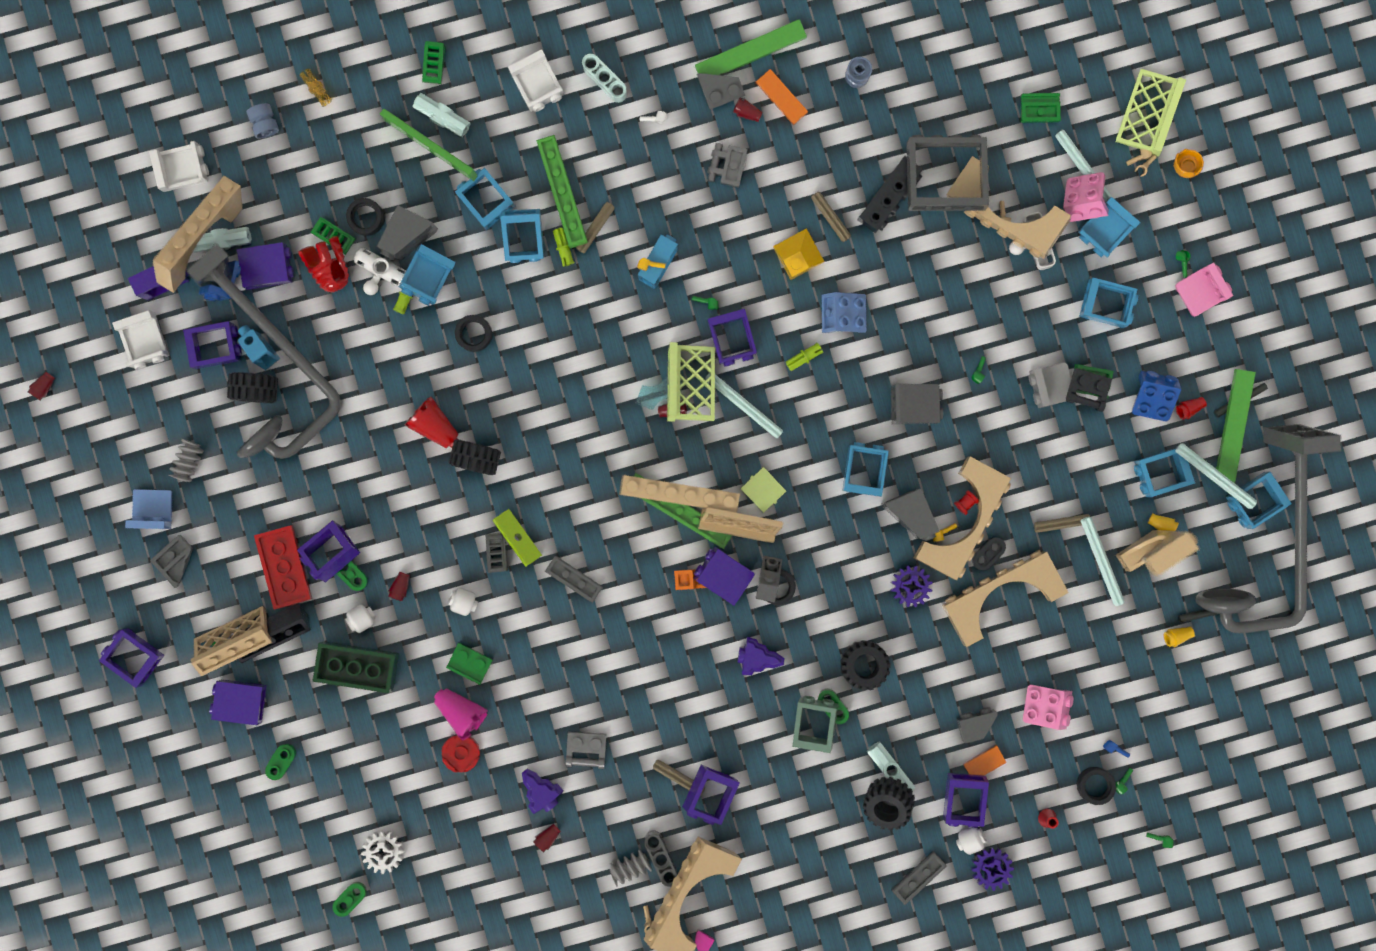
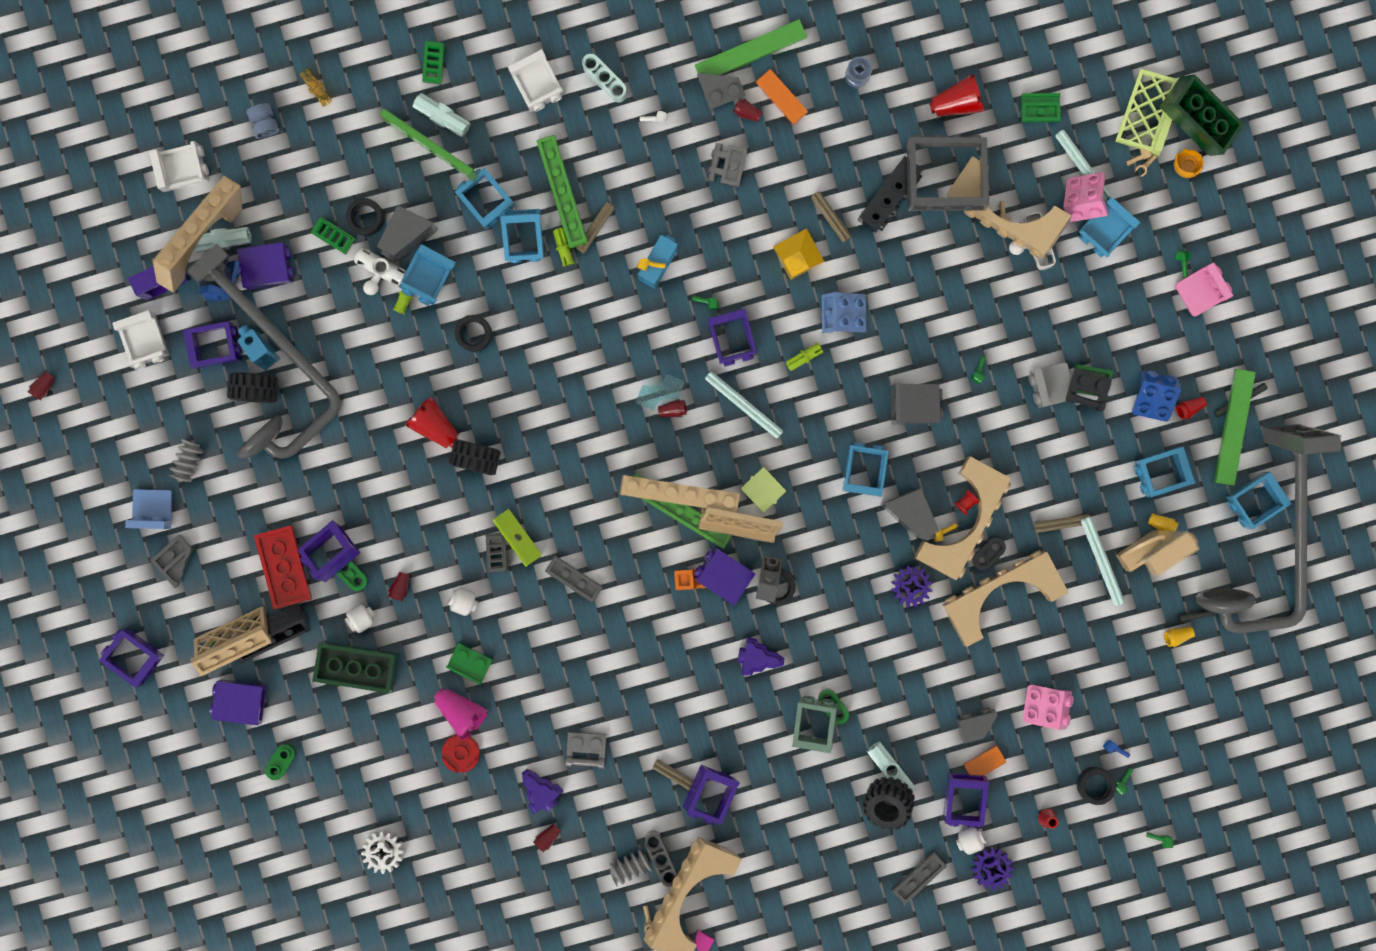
red hair [298,236,349,293] -> none
green plate [333,882,367,917] -> none
yellowish green fence [667,342,715,422] -> none
black tyre [840,640,891,691] -> none
dark azure window [1079,278,1139,328] -> none
light aqua axle [1175,444,1257,509] -> none
none -> red cone [929,74,984,117]
none -> dark green brick [1160,74,1244,156]

